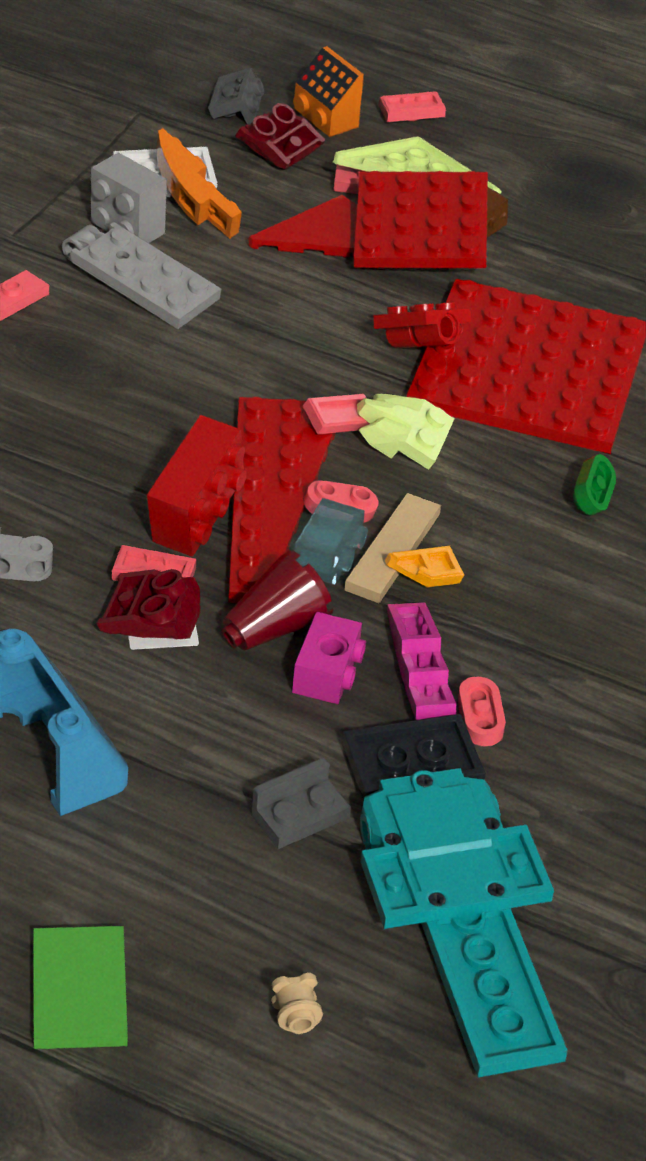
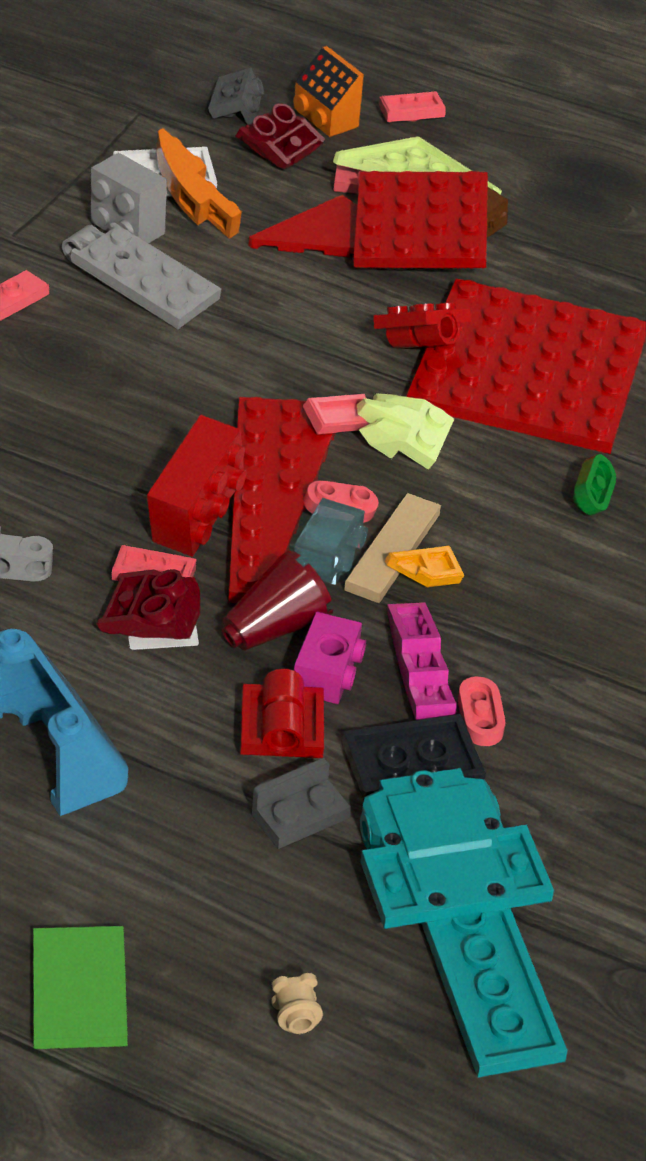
none -> red plate [240,669,324,758]

